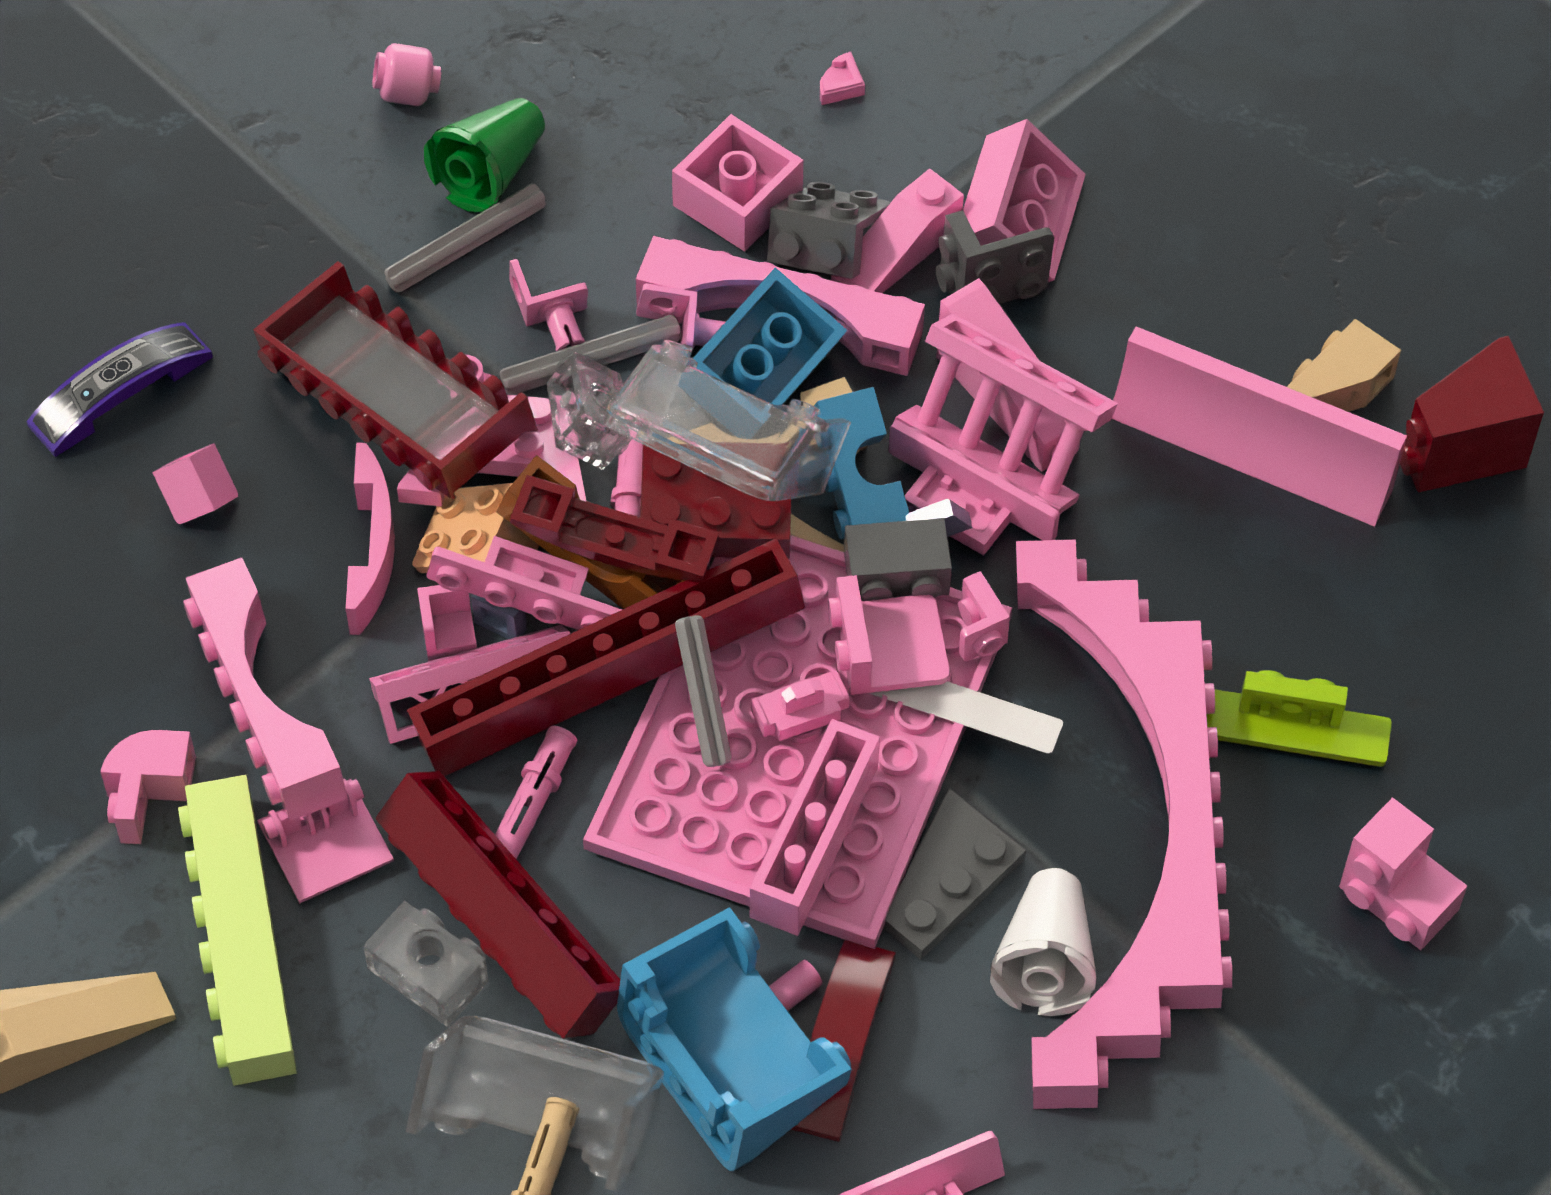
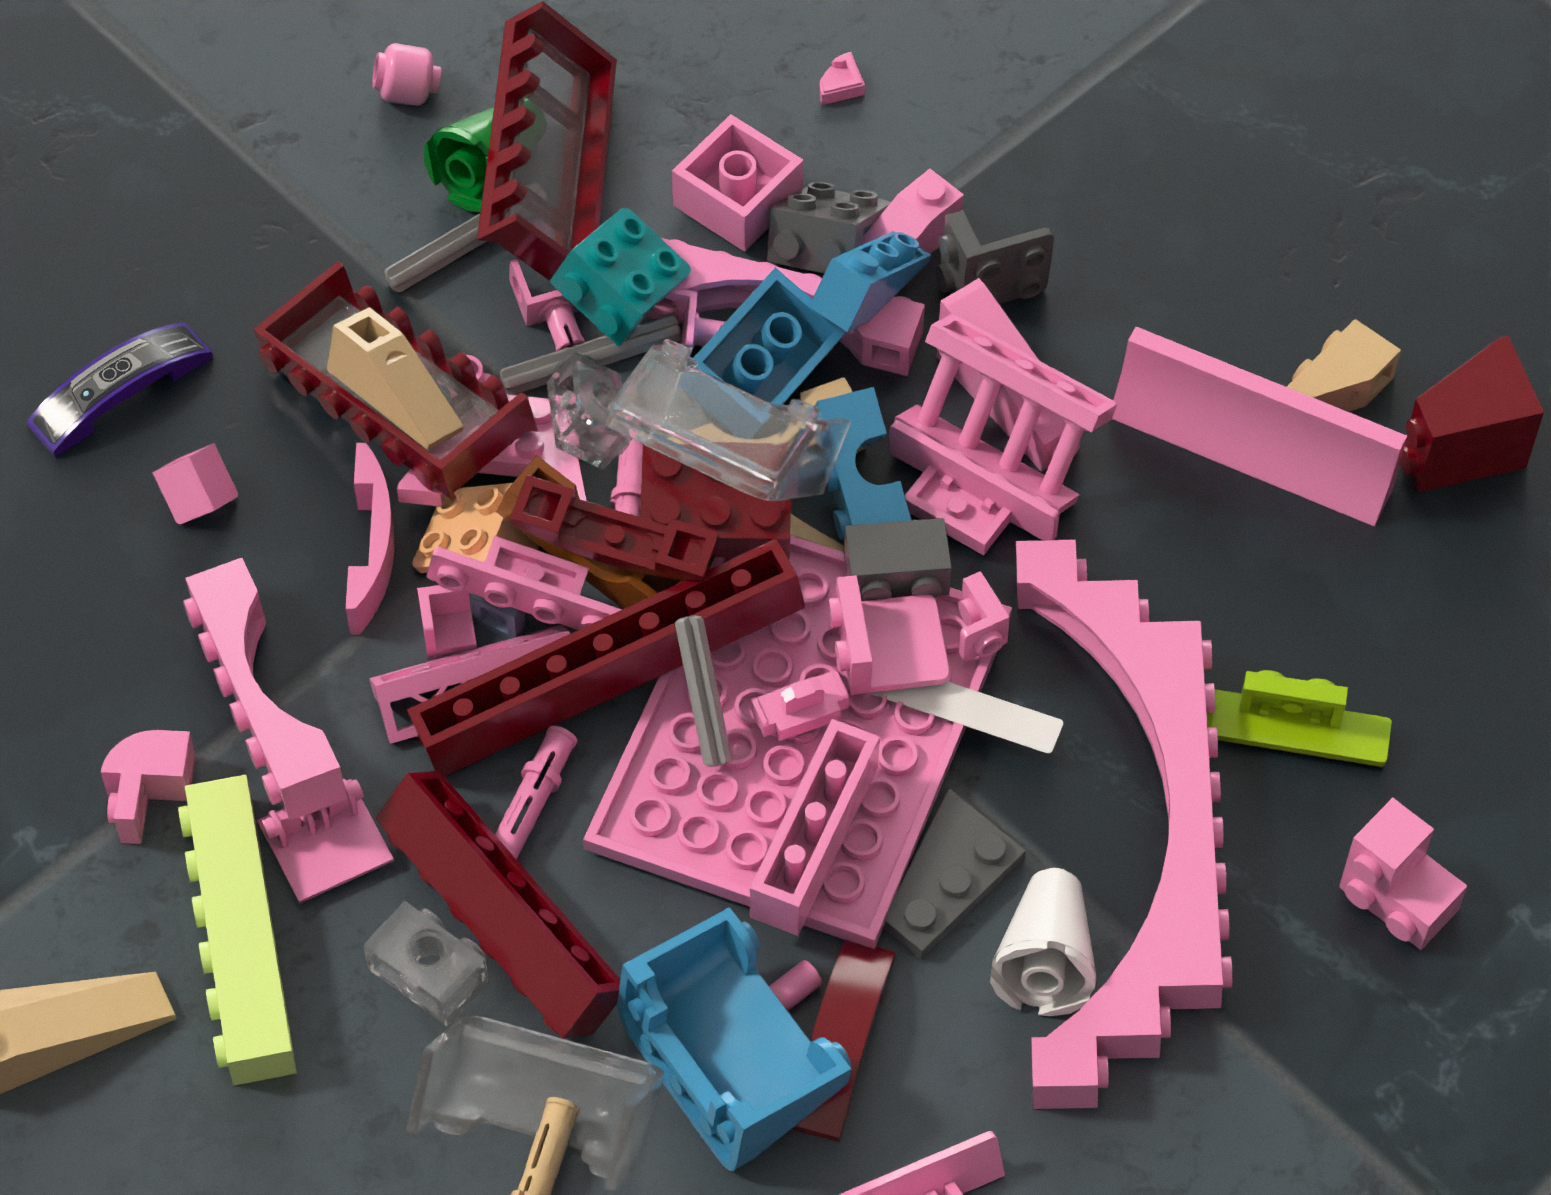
tile [905,499,973,537] -> none
bright pink slope [963,119,1086,282] -> none
none -> tan slope [327,307,464,450]
none -> dark red window [477,1,617,290]
none -> teal bracket [550,208,691,347]
none -> dark azure slope [809,231,931,332]

